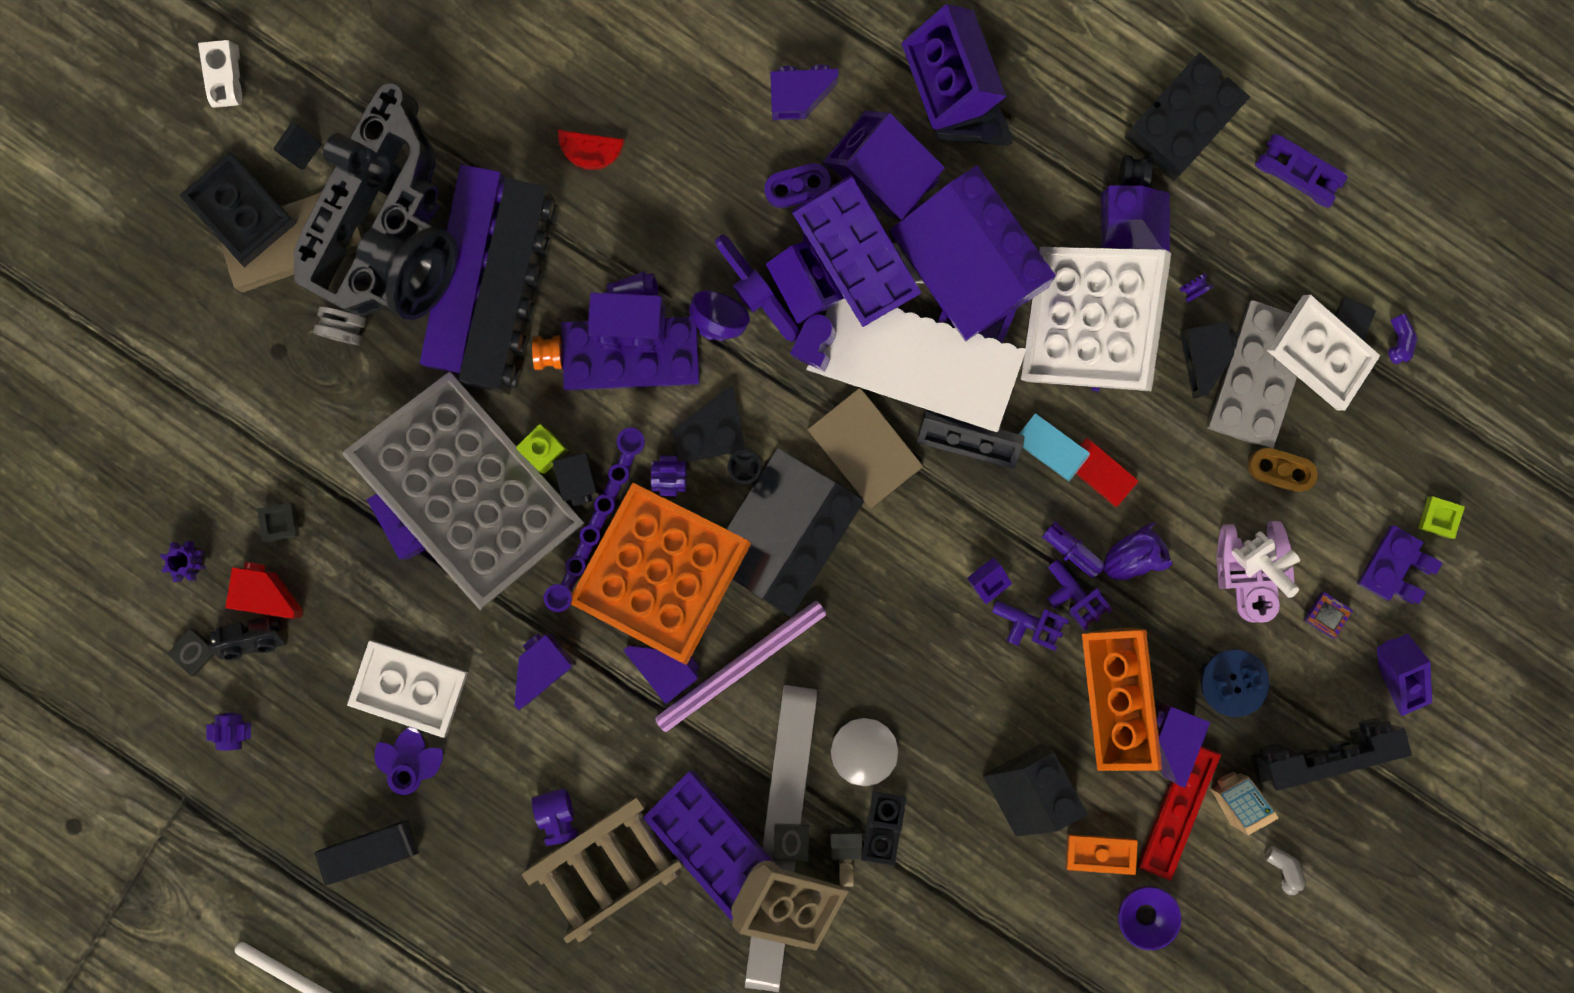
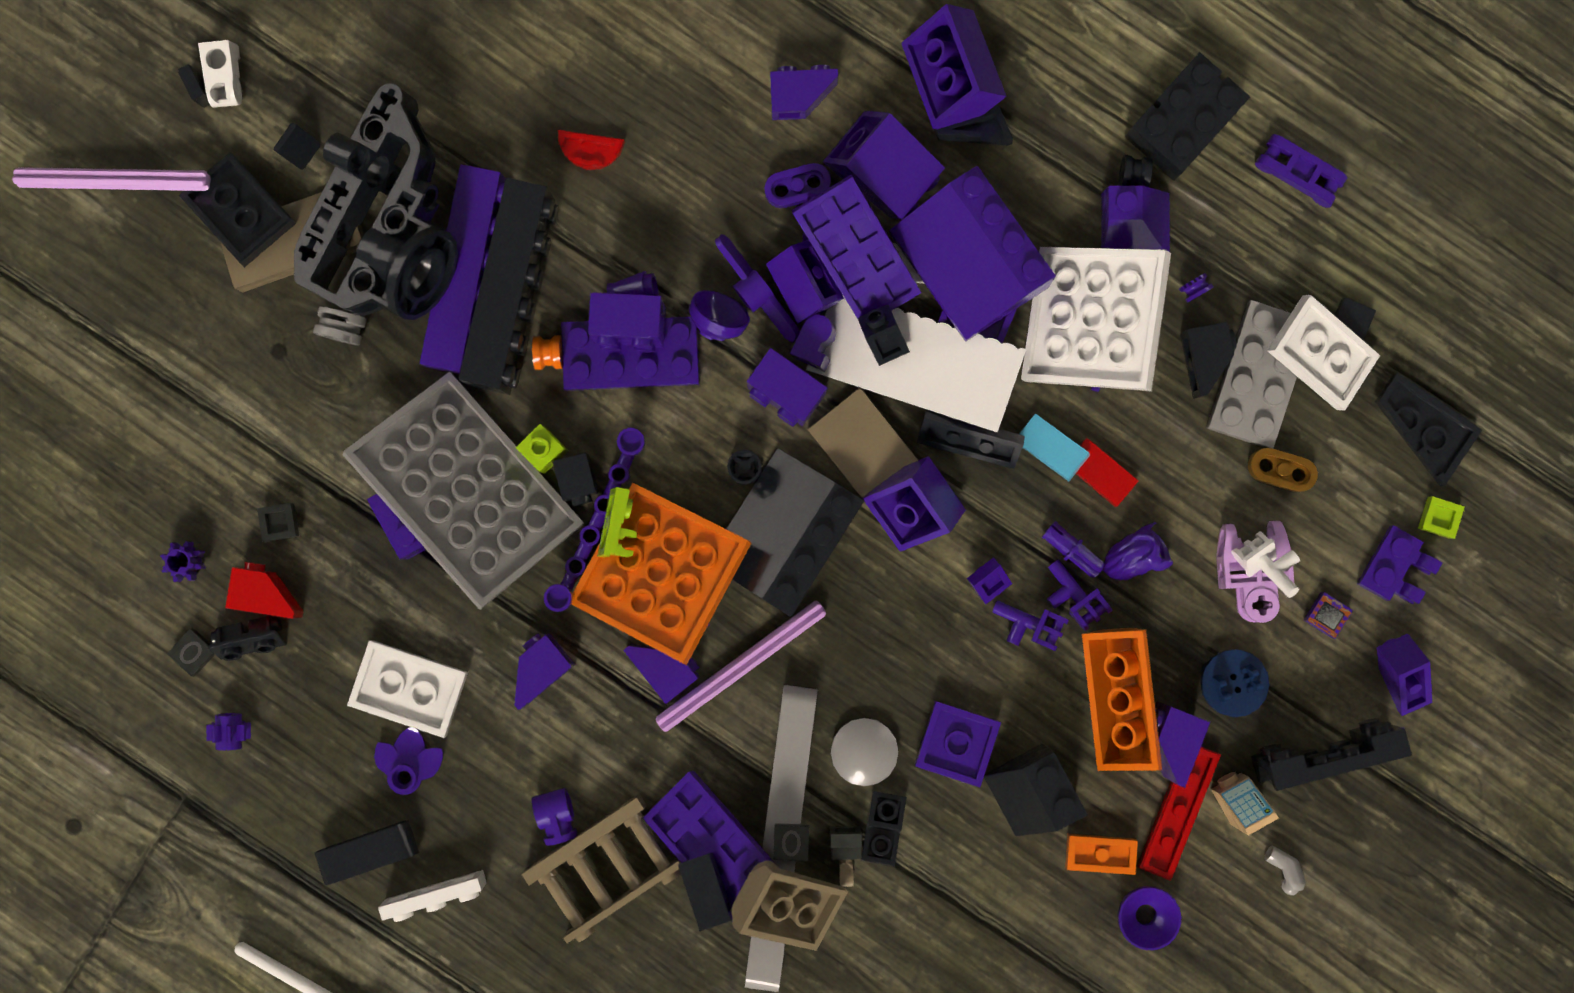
dark purple gear [651,456,687,496] -> none
black wing [673,387,746,463] -> none
dark purple arm [1388,313,1417,364] -> none
none -> lavender axle [12,167,211,191]
none -> black tile [178,64,210,108]
none -> white plate [378,870,487,922]
none -> lime plate [597,487,637,558]
none -> black tile [678,852,733,931]
none -> dark purple piece [747,348,827,427]
none -> black bracket [858,304,910,366]
none -> dark purple slope [862,456,966,552]
none -> dark purple plate [914,700,1001,787]
none -> black wing [1375,373,1482,486]

